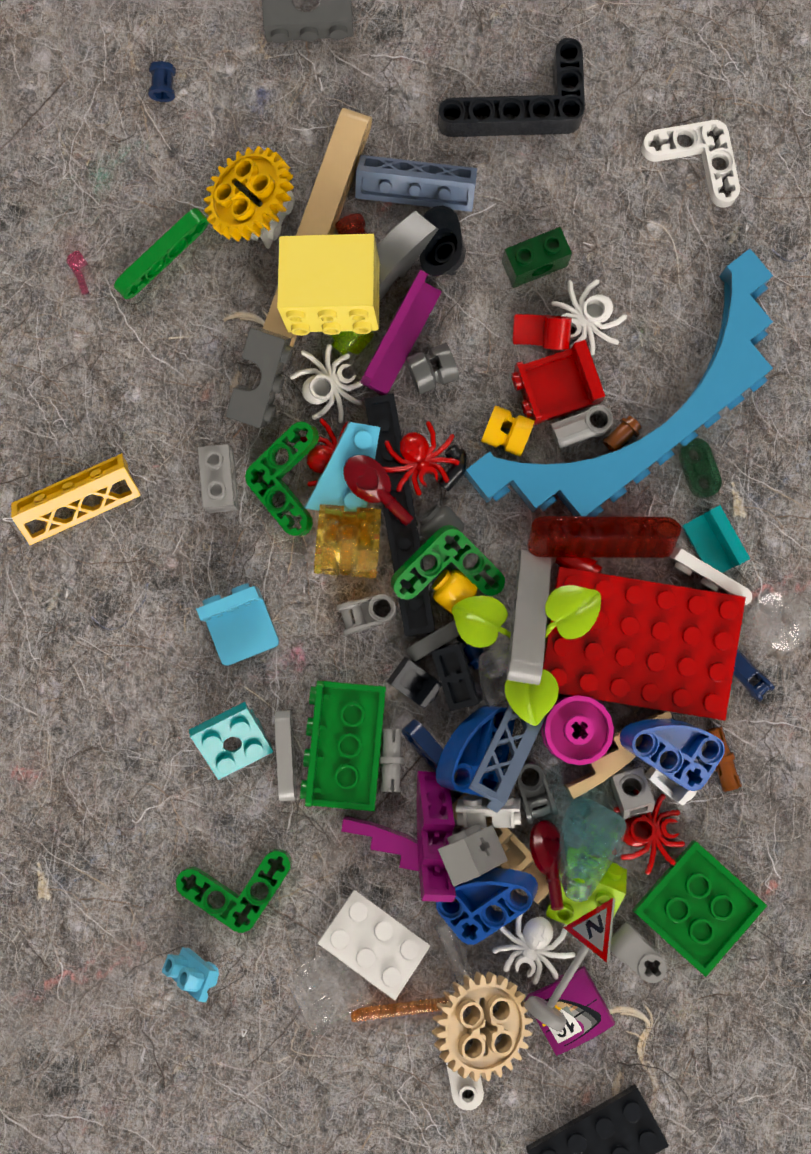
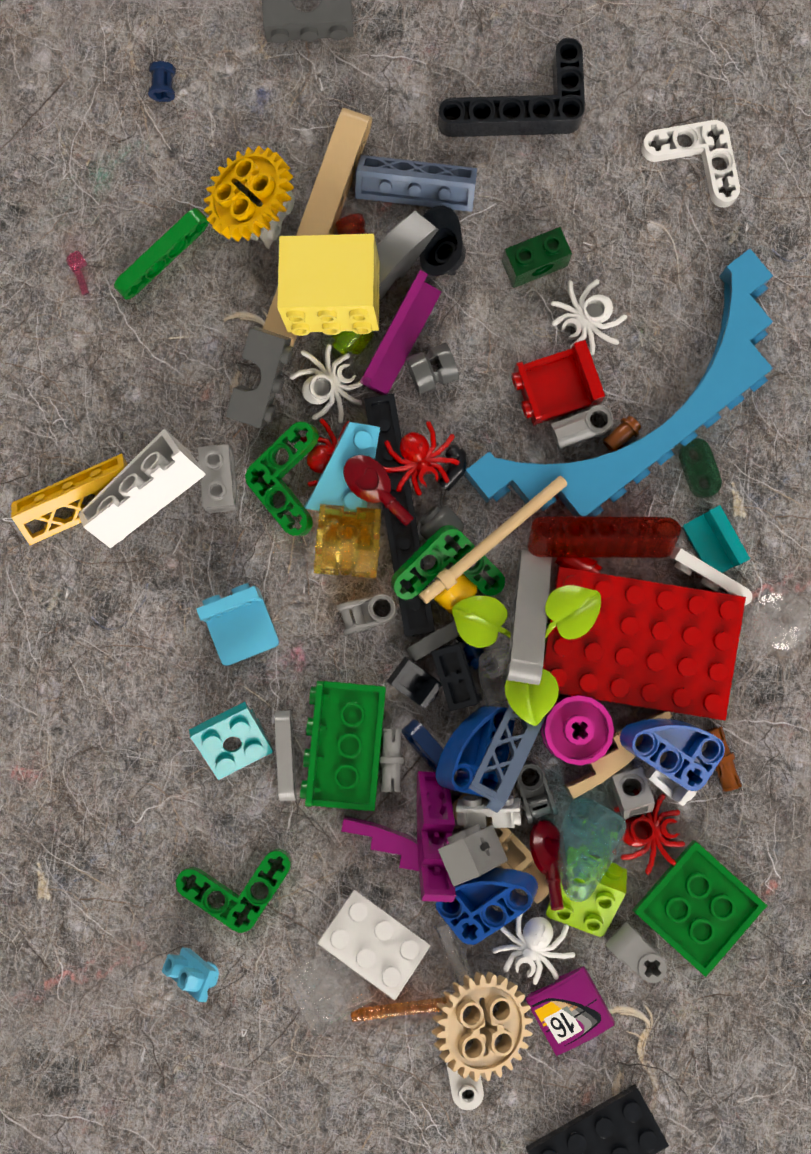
yellow wheel [481,405,535,457] -> none
red panel [513,314,572,350] -> none
light grey piece [524,898,615,1032] -> none
dark blue bar [733,649,775,702] -> none
none -> white wedge [78,428,206,548]
none -> tan bar [419,476,568,604]

